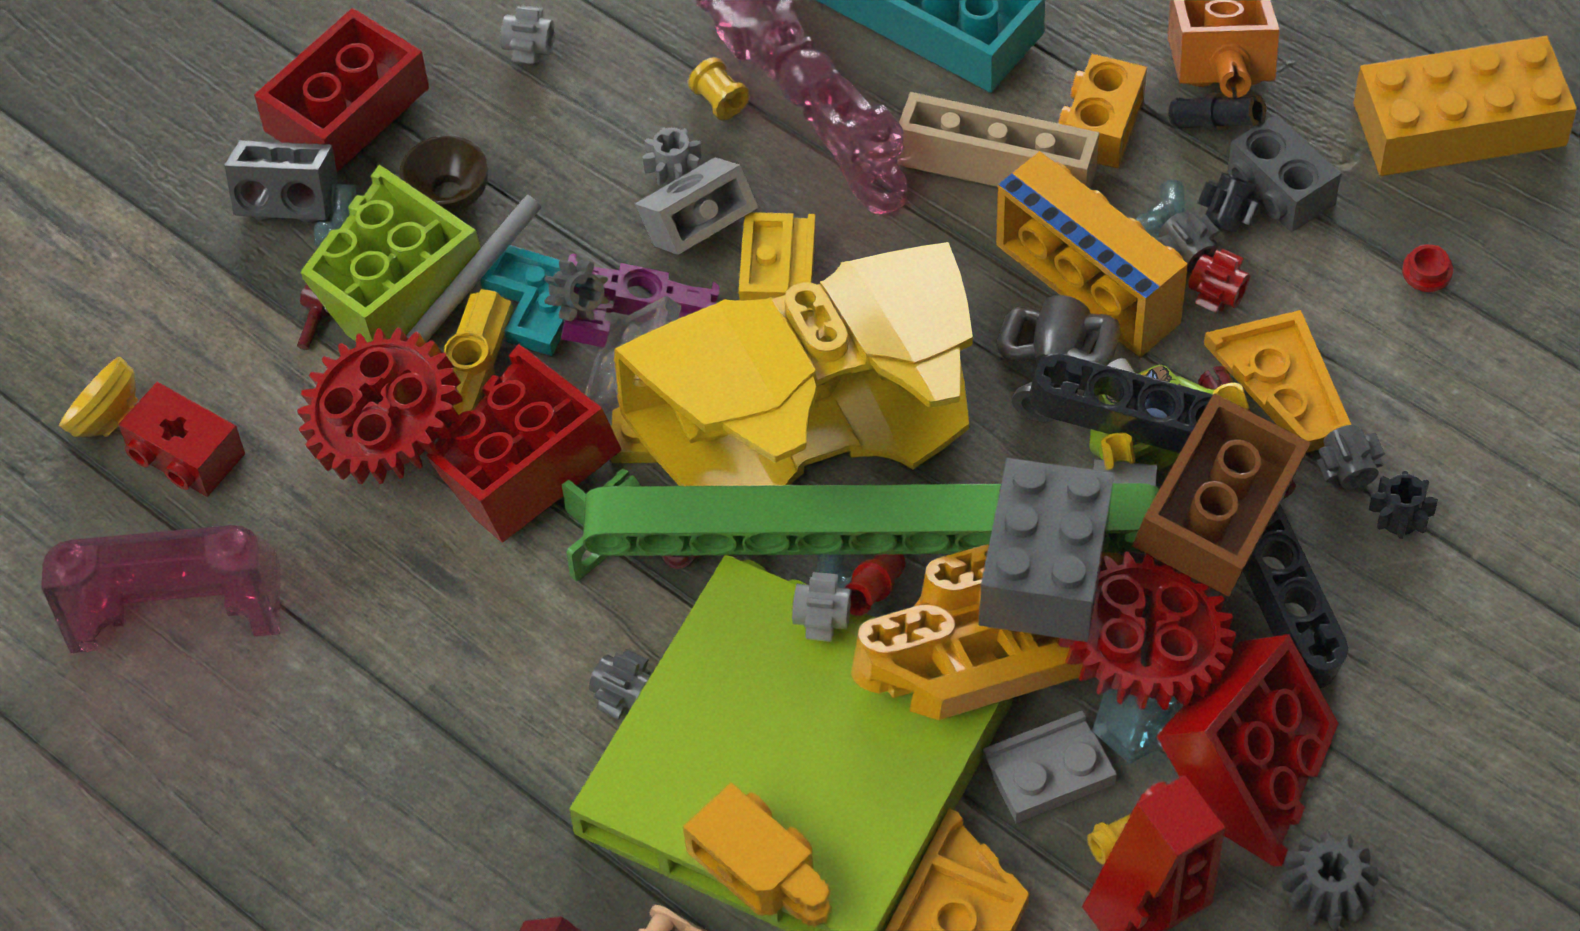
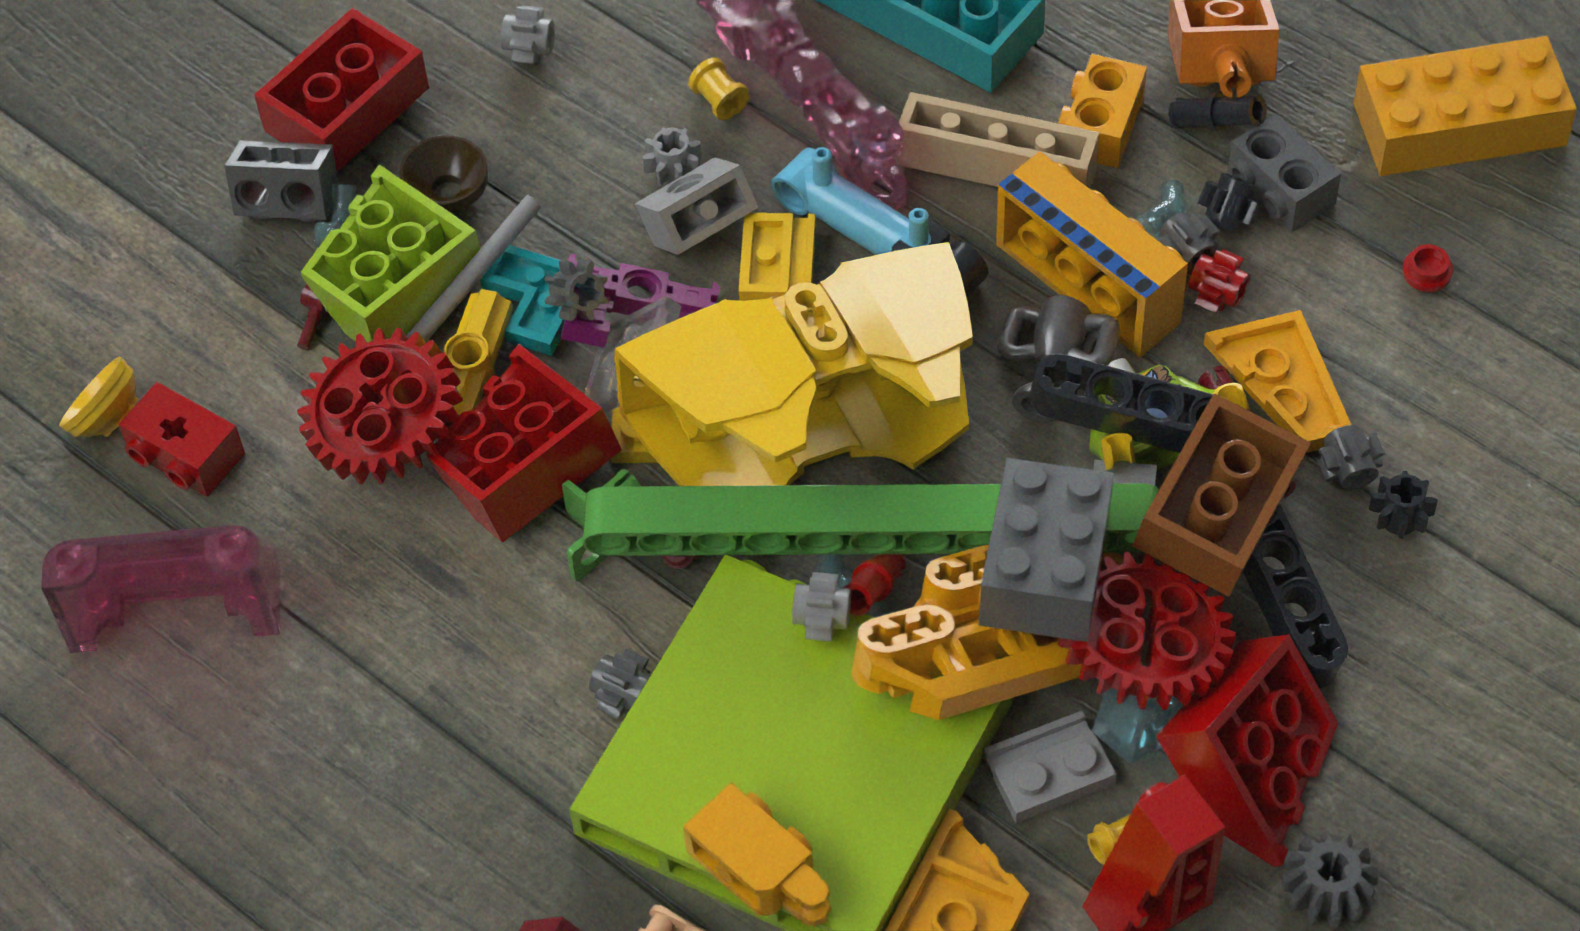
none -> medium azure piece [771,147,989,298]

